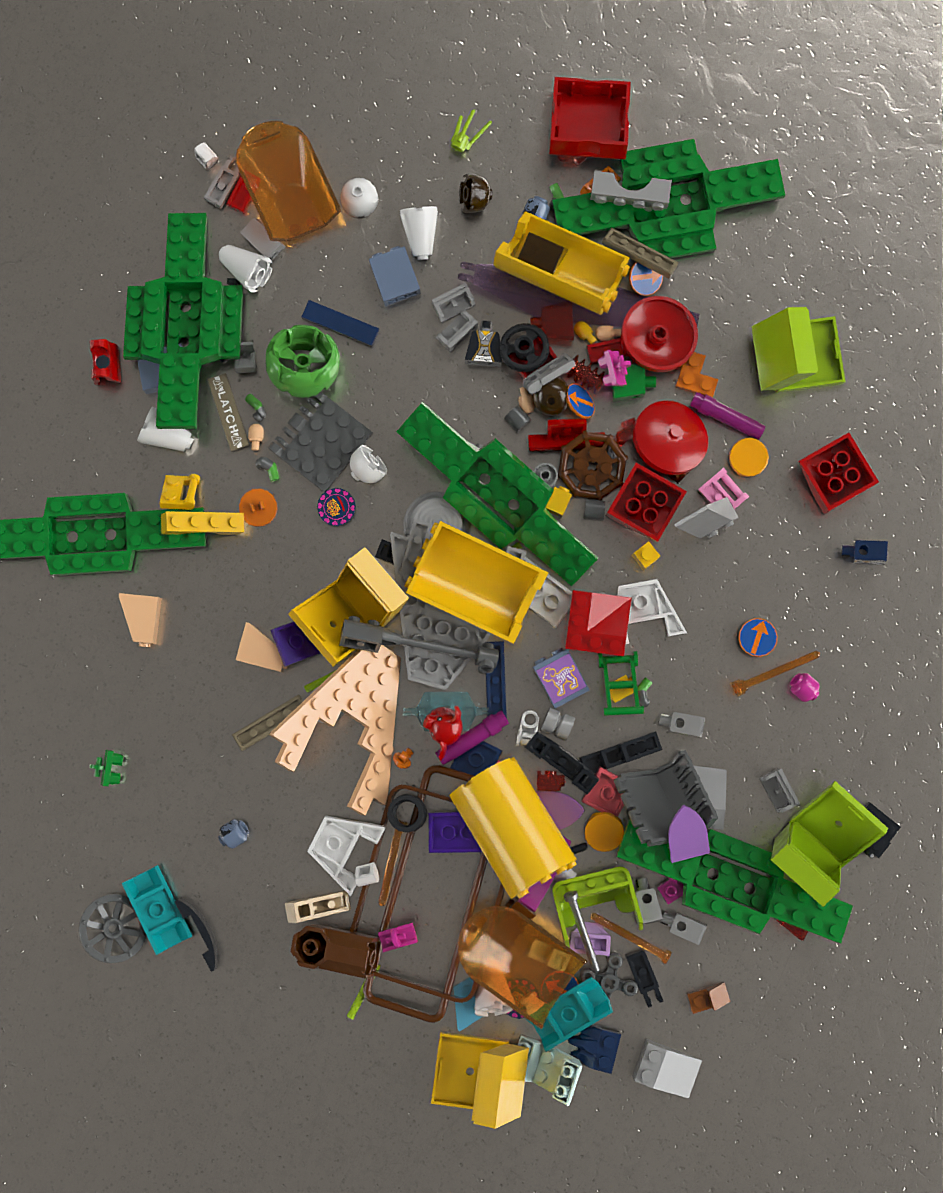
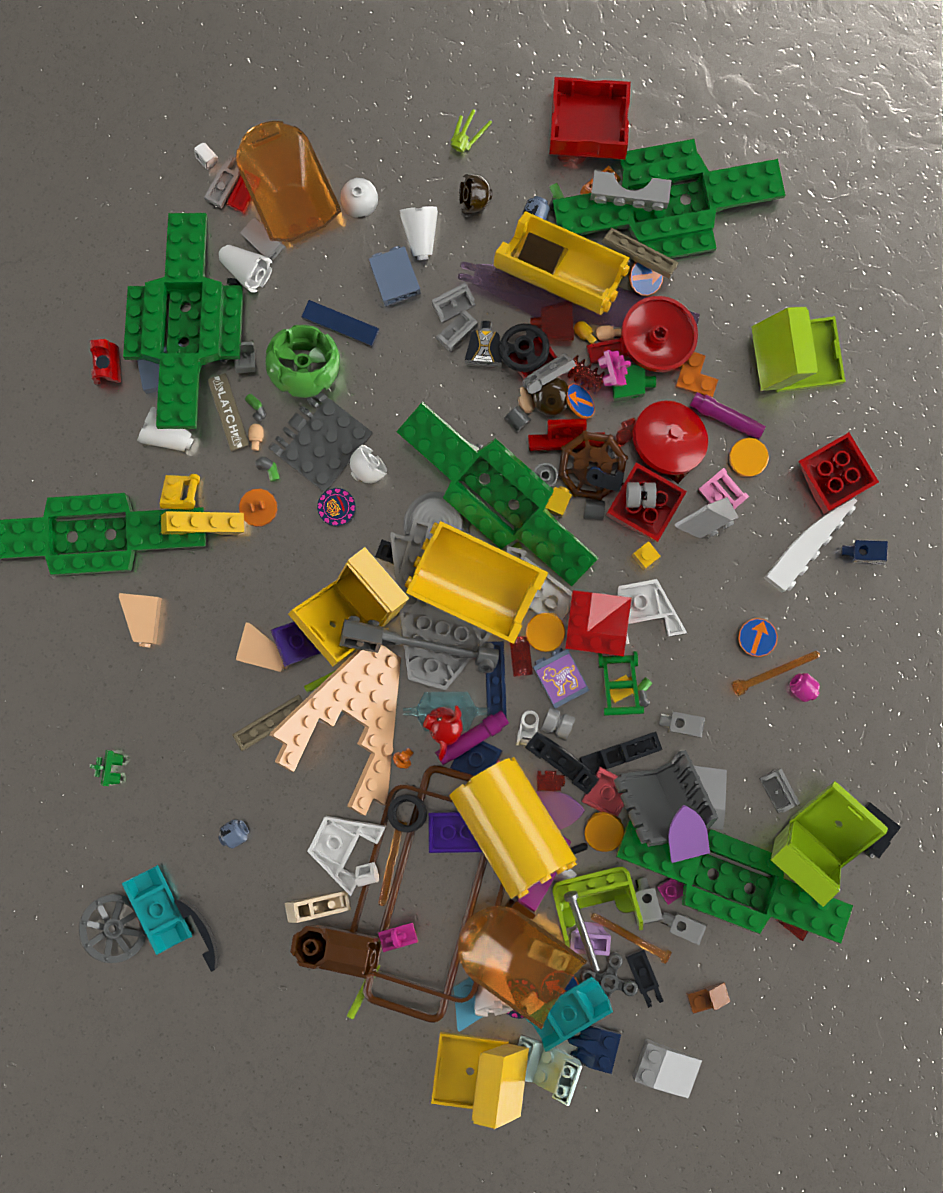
none -> clear red hinge [510,636,533,677]
none -> light orange tile [526,612,565,652]
none -> black leg [586,466,625,492]
none -> light grey wheel [626,482,656,508]
none -> white slope [764,498,857,592]

